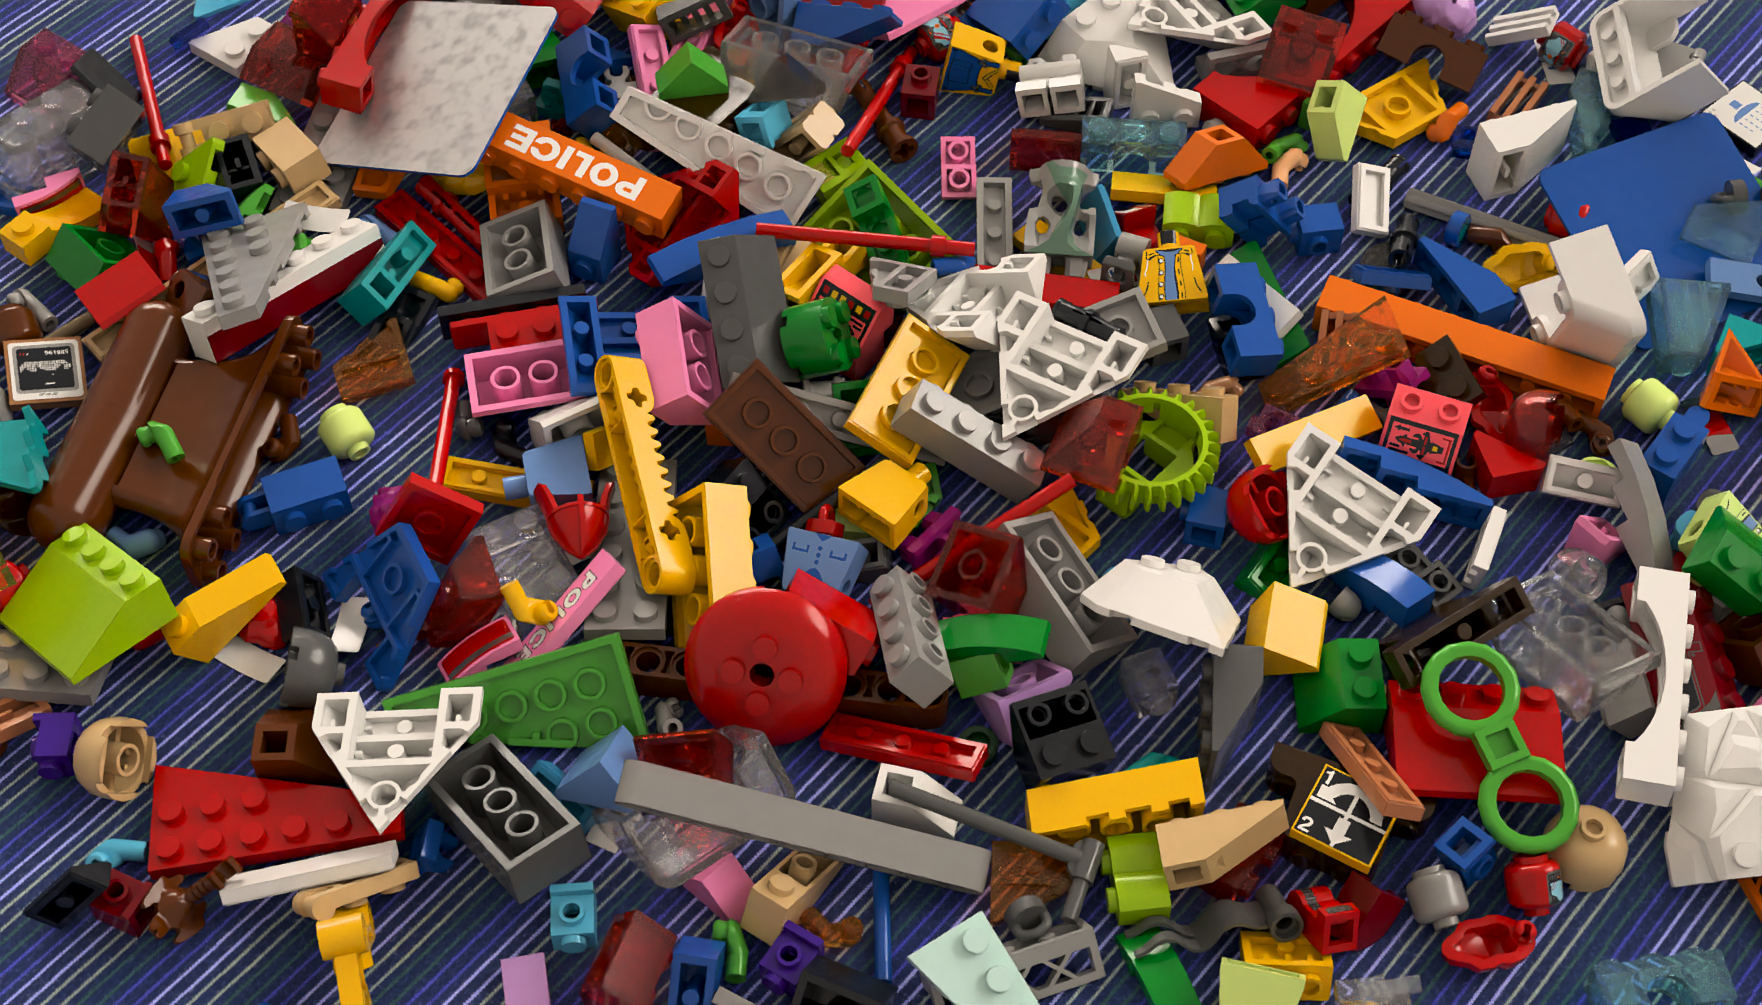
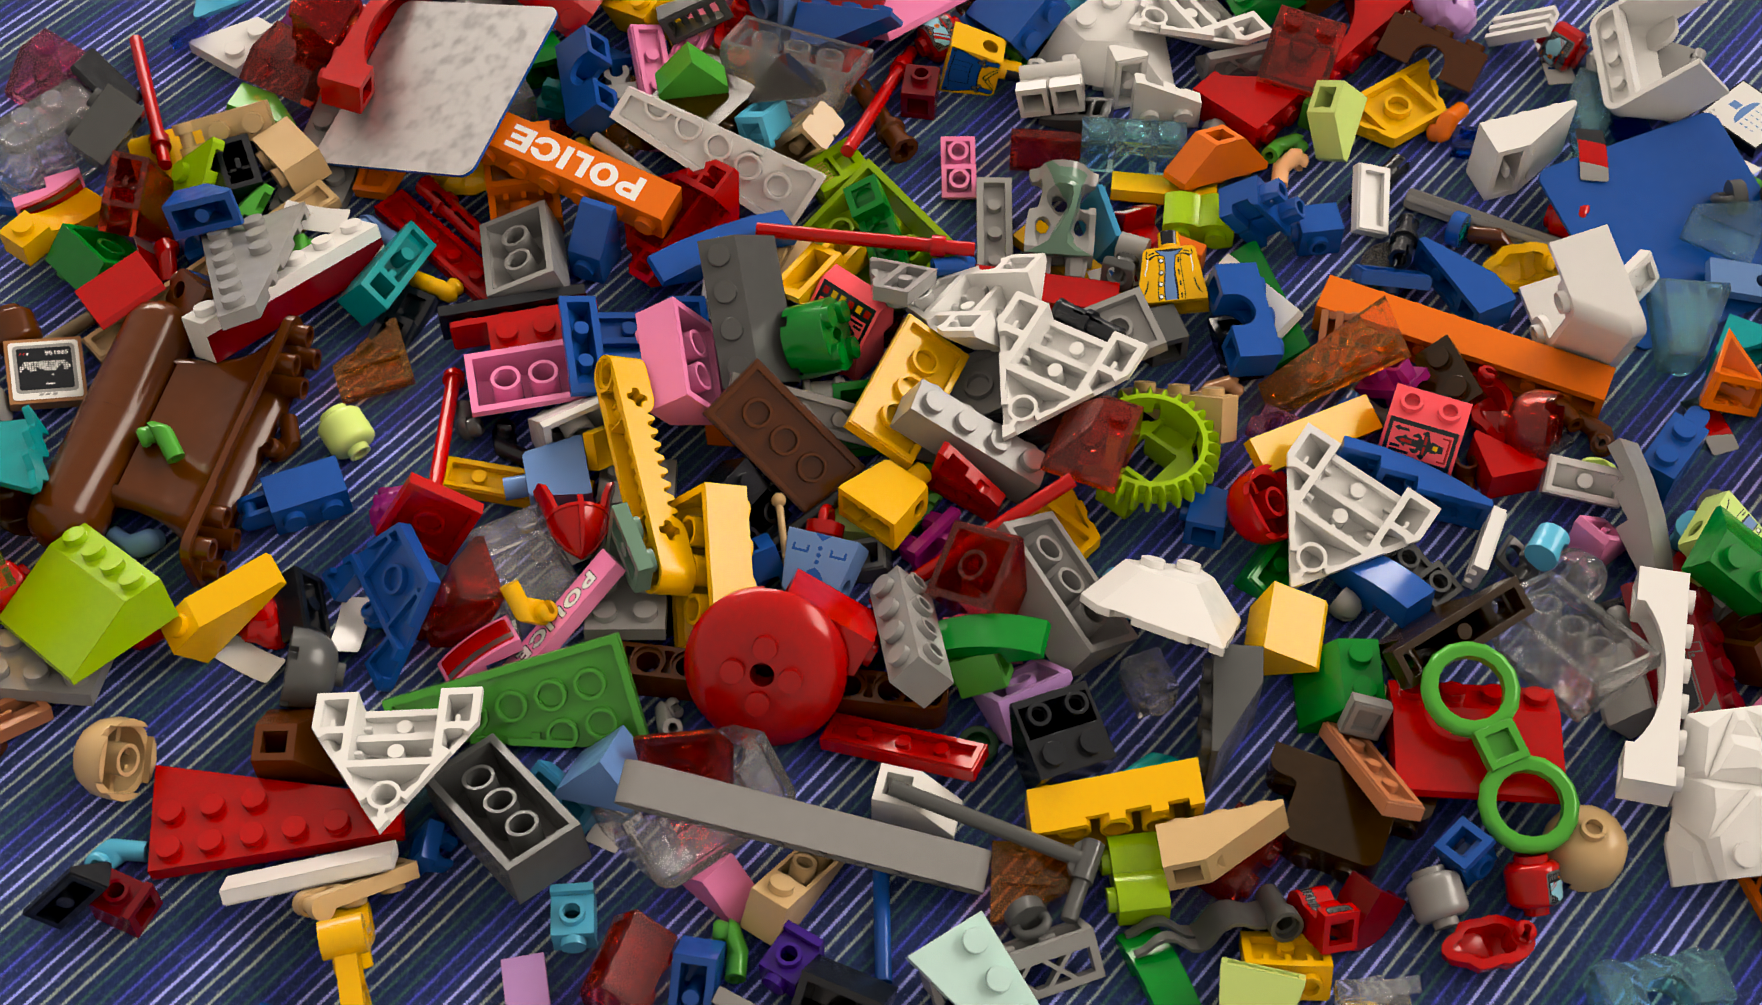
light grey arm [6,288,58,332] -> none
dark purple brick [30,712,84,780] -> none
reddish brown piece [141,856,244,945] -> none
clear orange arm [799,906,864,948] -> none
tile [1289,764,1397,874] -> none
nougat tile [1486,70,1550,120] -> none
yellowish green head [1620,378,1679,434] -> none
none -> sand green wing [606,502,657,593]
none -> tan hinge [771,493,787,566]
none -> red wing [926,441,1006,523]
none -> light grey tile [1337,692,1393,741]
none -> medium azure leg [1494,522,1570,585]
none -> sticker [1575,128,1609,182]

